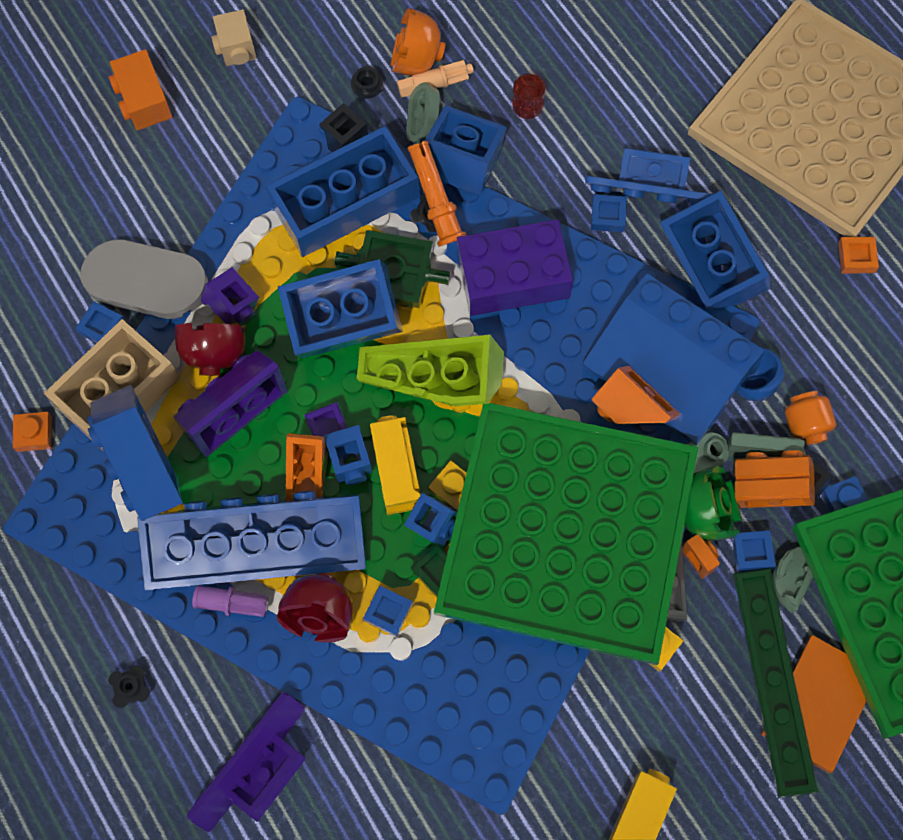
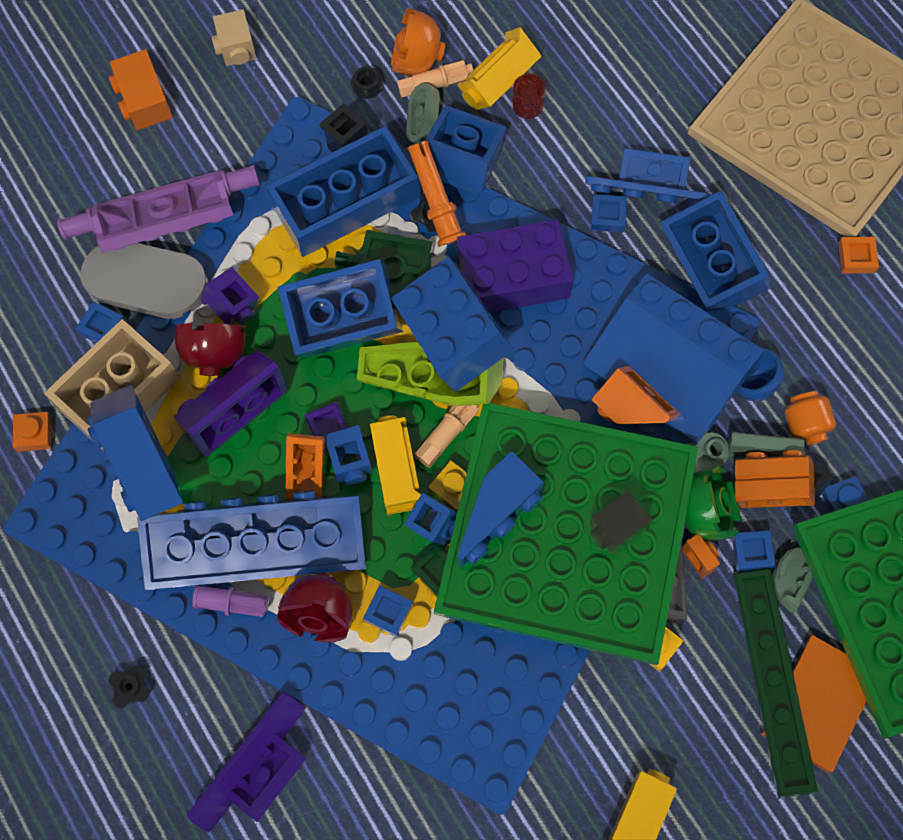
none -> medium lavender plate [57,165,260,252]
none -> blue brick [391,256,514,392]
none -> light nougat piece [414,405,479,468]
none -> yellow window [457,27,542,110]
none -> blue slope [457,451,544,568]
none -> clear smoke brick [589,491,652,555]

